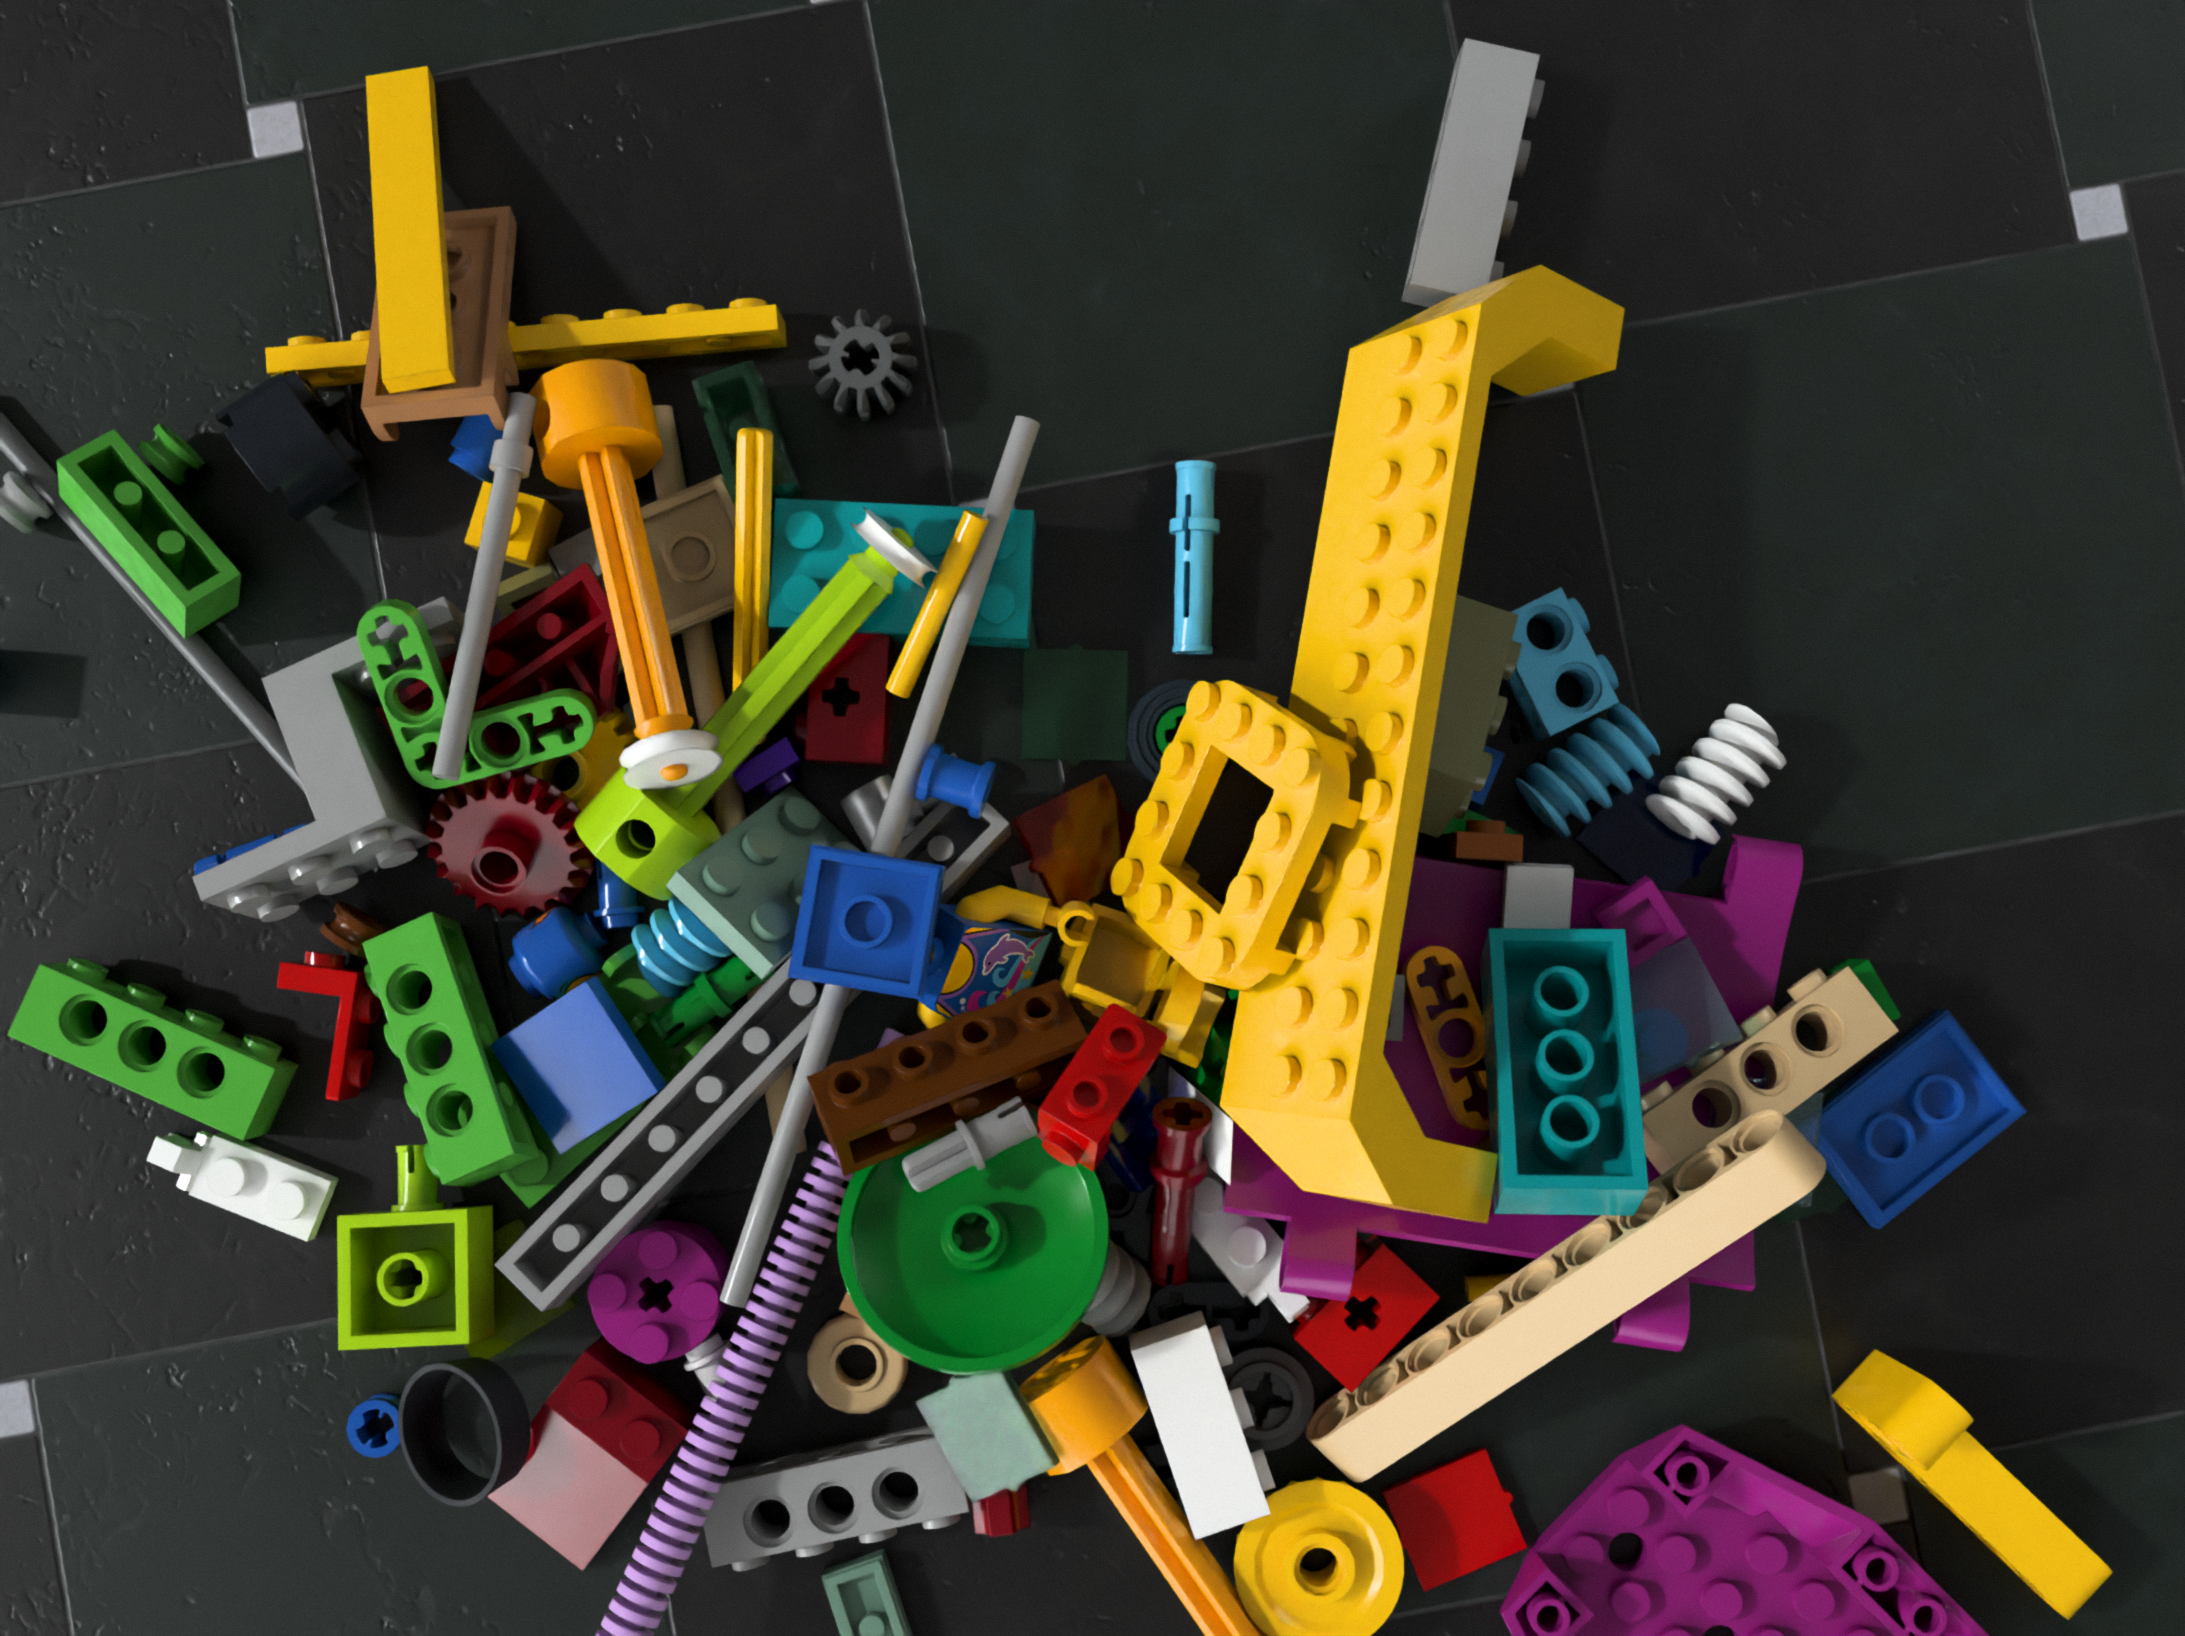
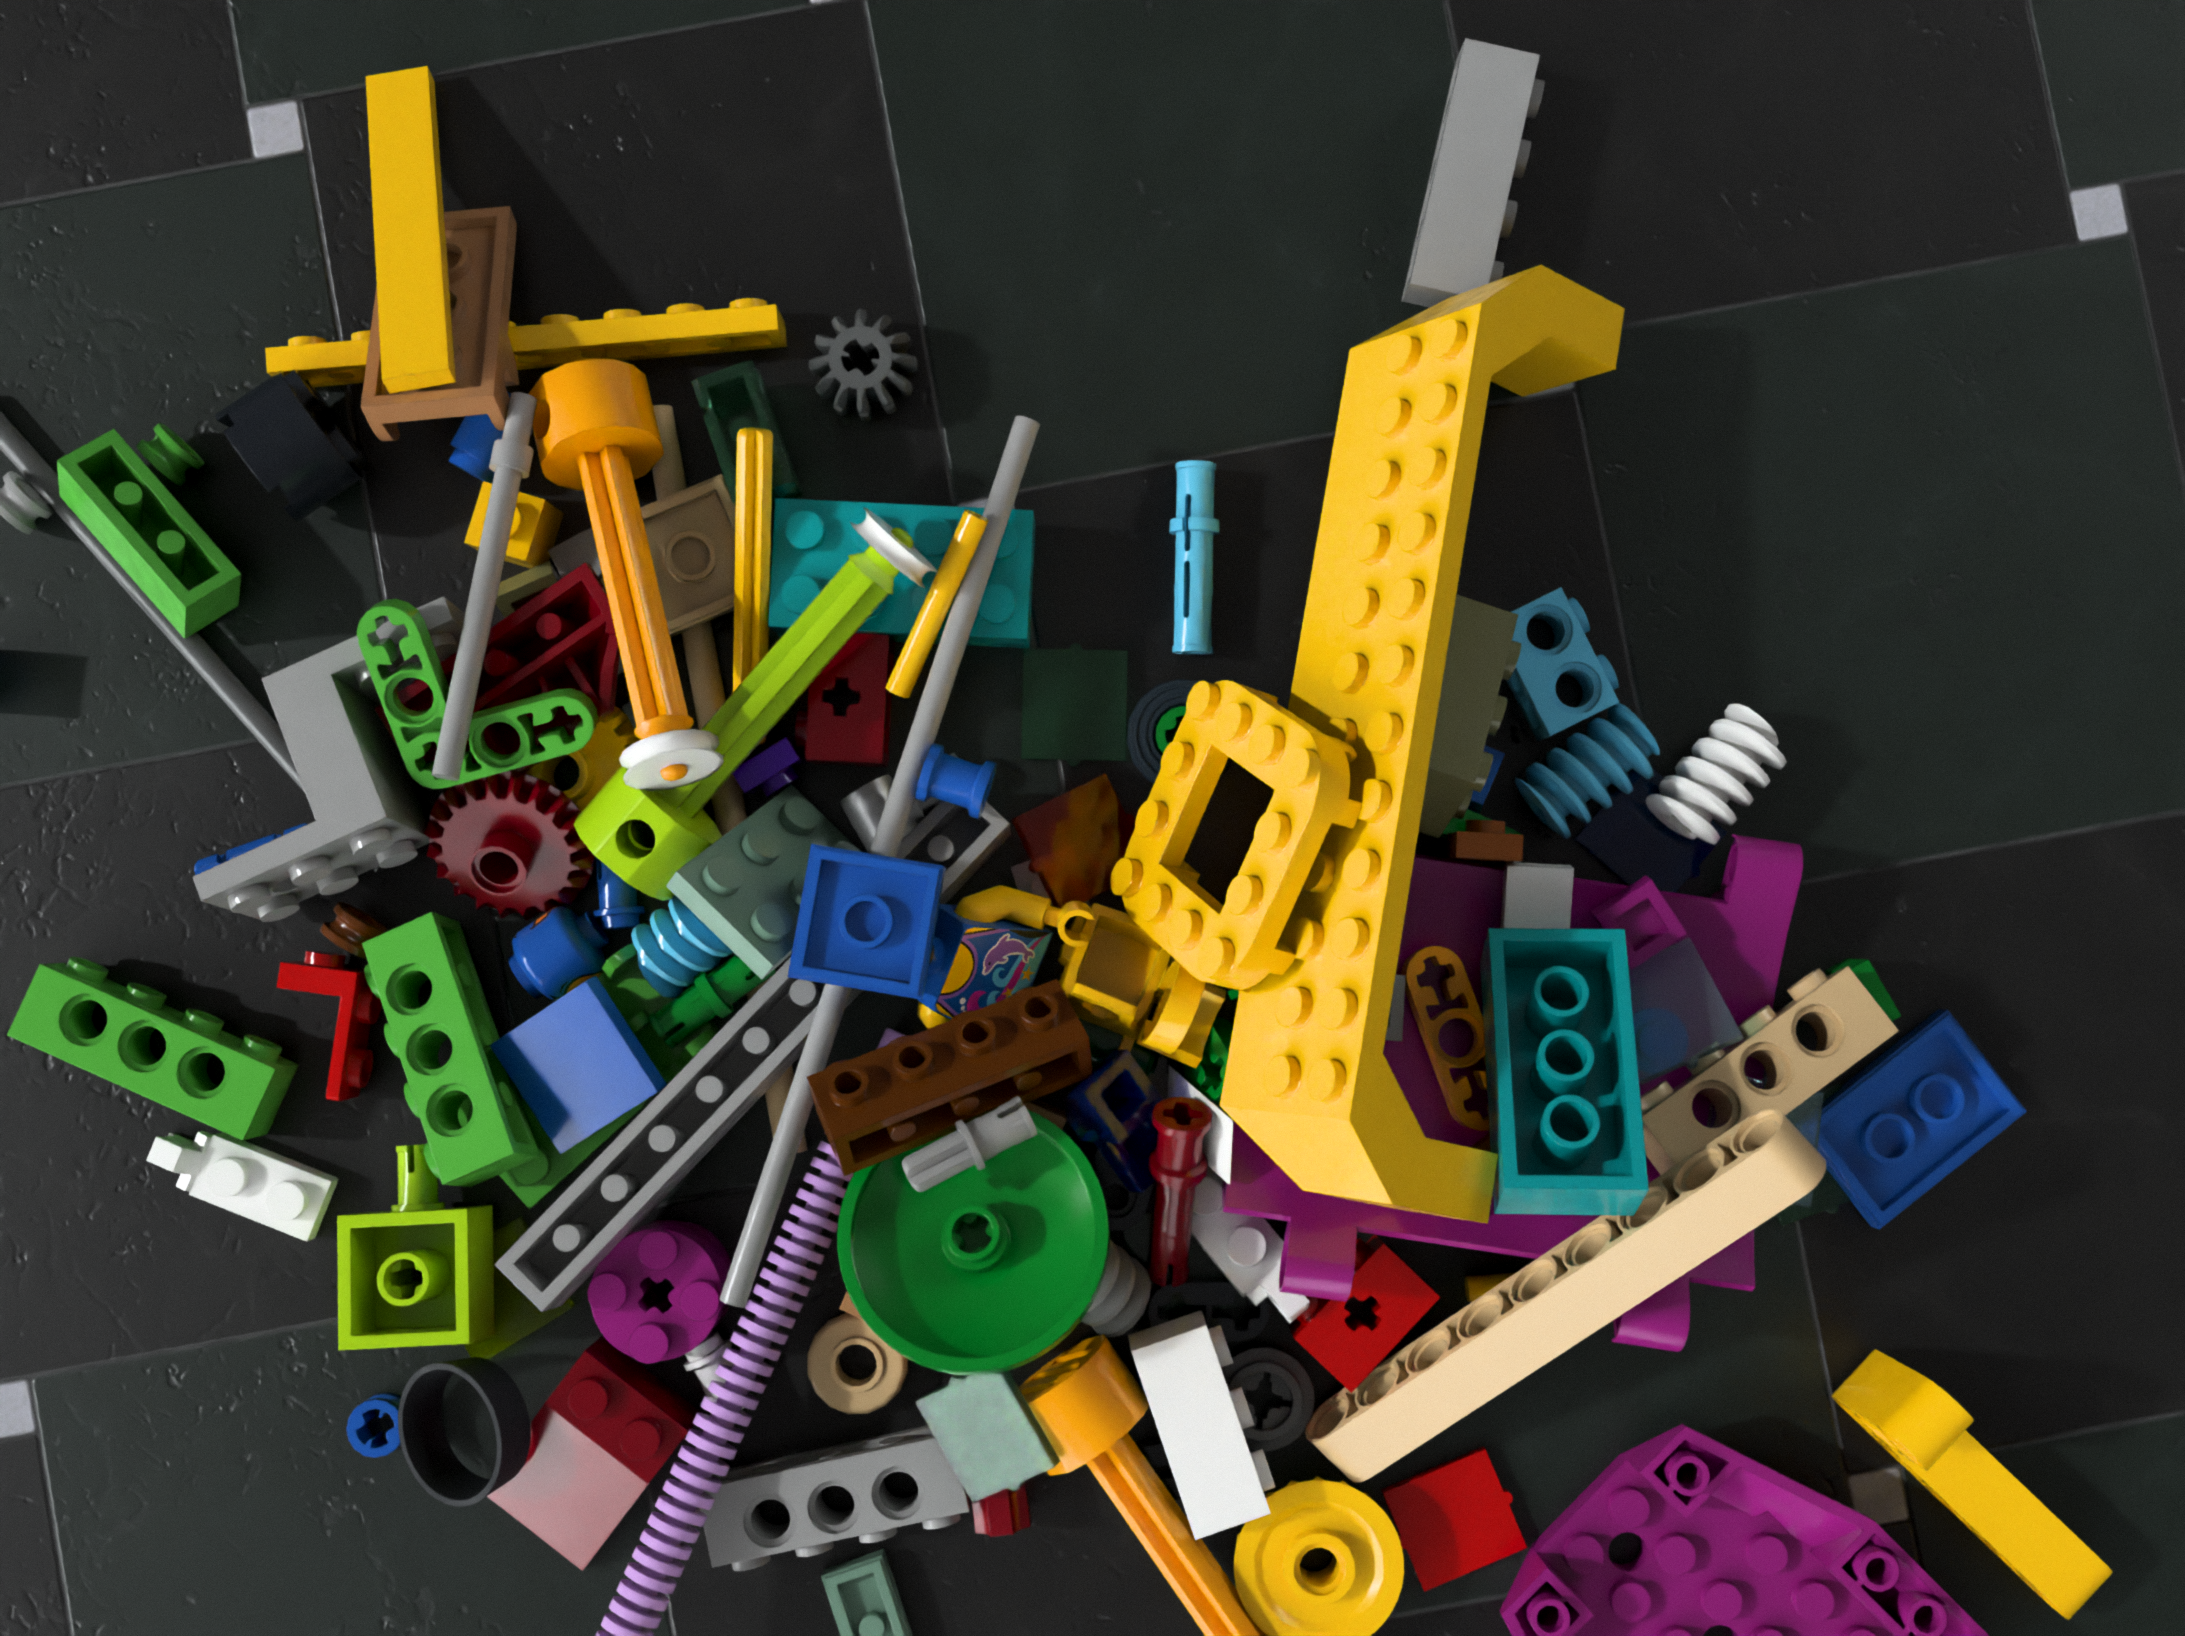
red bracket [1037,1003,1167,1172] -> none

